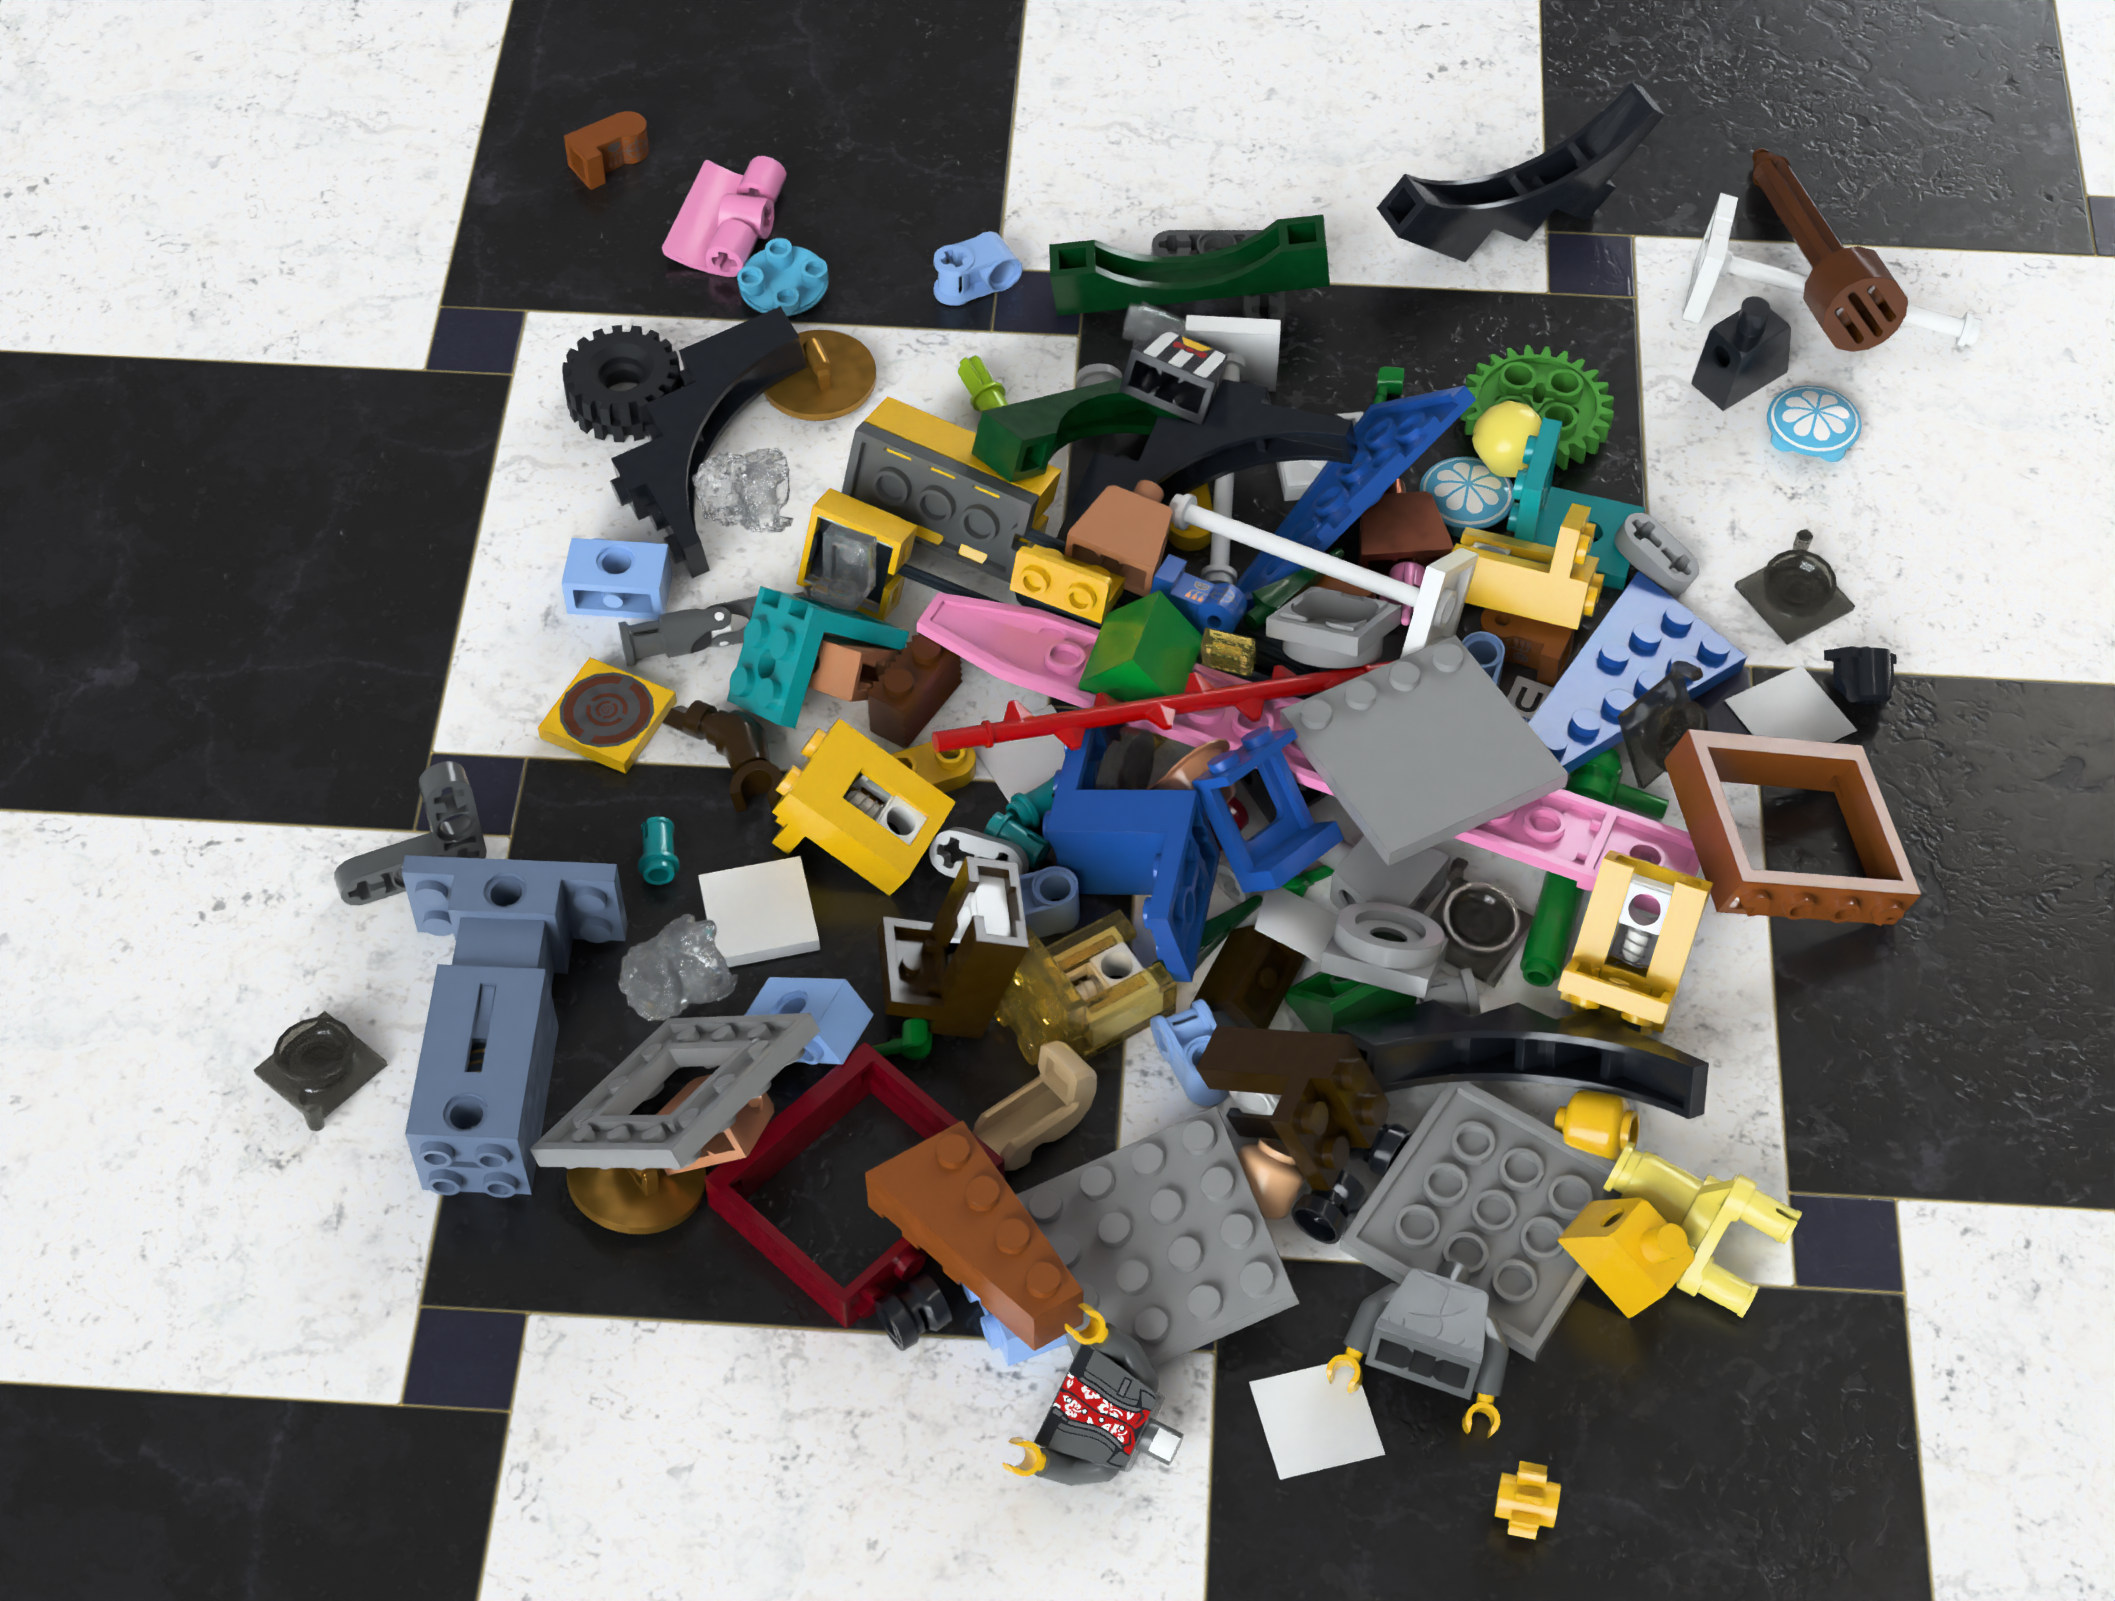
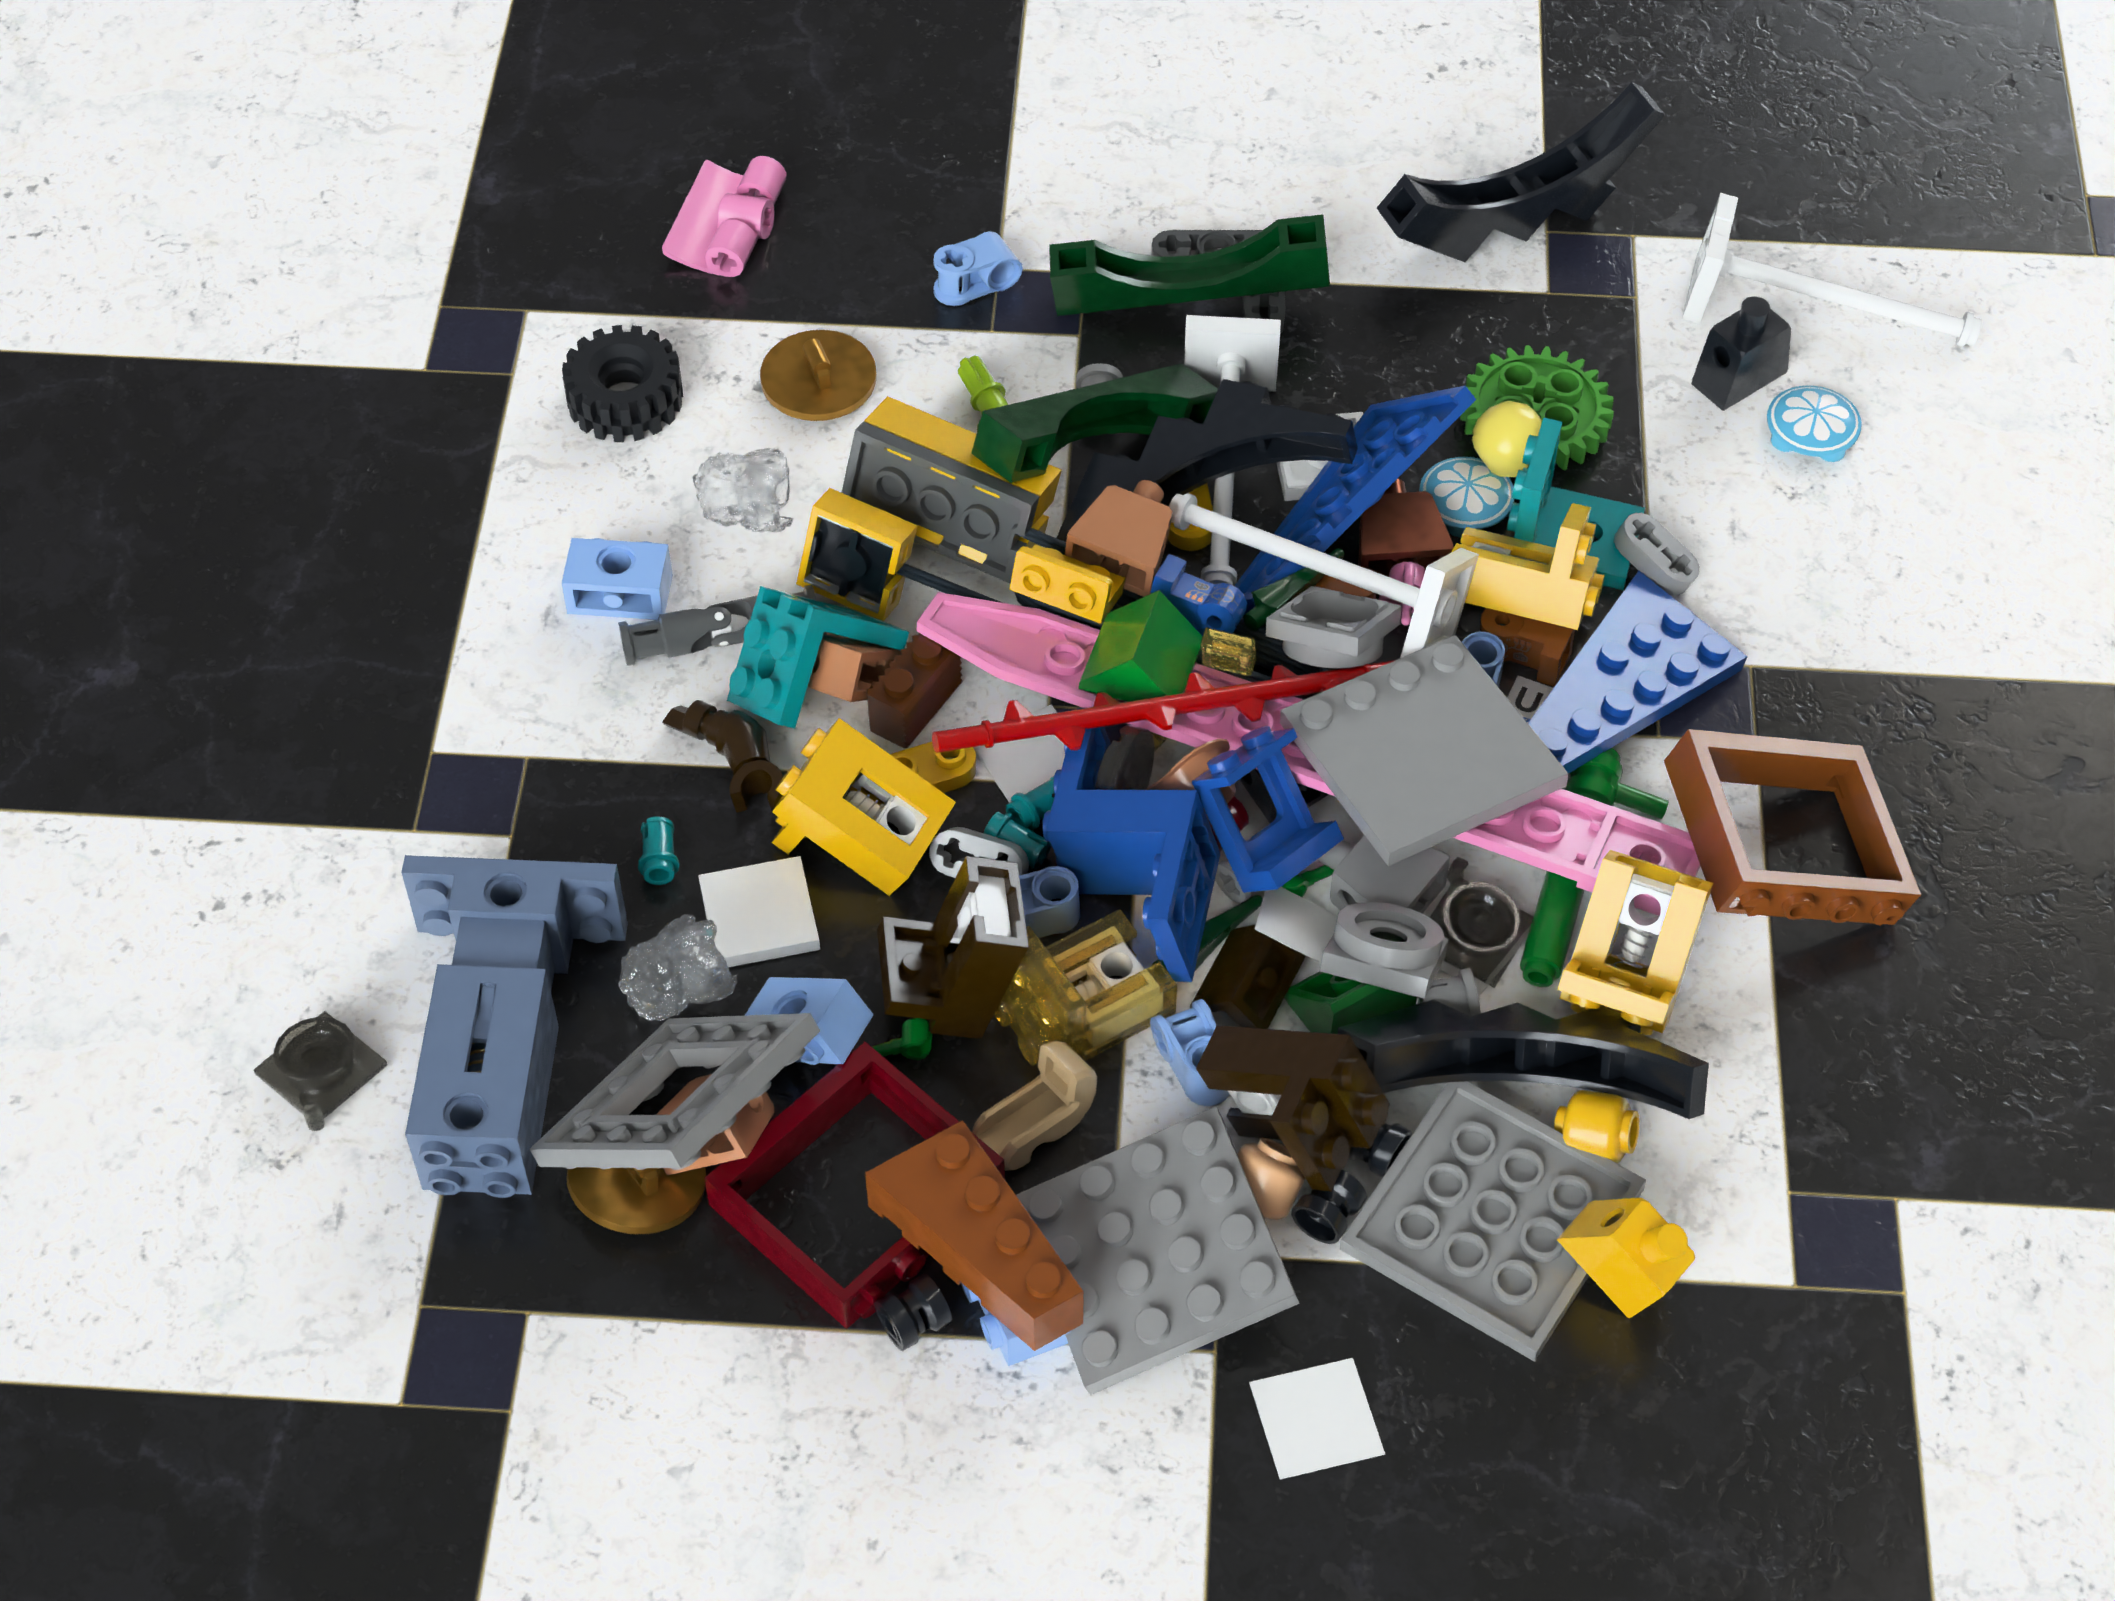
dark grey beam [334,761,487,905] -> none
tile [538,657,677,774] -> none
dark orange leg [564,111,649,190] -> none
black arch [610,306,807,578] -> none
medium azure dish [737,238,829,316] -> none
clear bracket [811,524,877,611] -> none
torso [1002,1303,1184,1486] -> none
black torso [1119,331,1228,425] -> none
clear cone [1122,301,1186,346] -> none
dark grey torso [1326,1261,1509,1438] -> none
green hand [1373,366,1404,404] -> none
yellow gear [1494,1461,1561,1540] -> none
light yellow wheel [1603,1141,1802,1318] -> none
clear smoke hat [1617,661,1709,789] -> none
white sticker [1724,665,1857,743] -> none
clear smoke hat [1734,529,1855,645] -> none
reddish brown piece [1752,148,1908,352] -> none
black piece [1824,646,1897,706] -> none

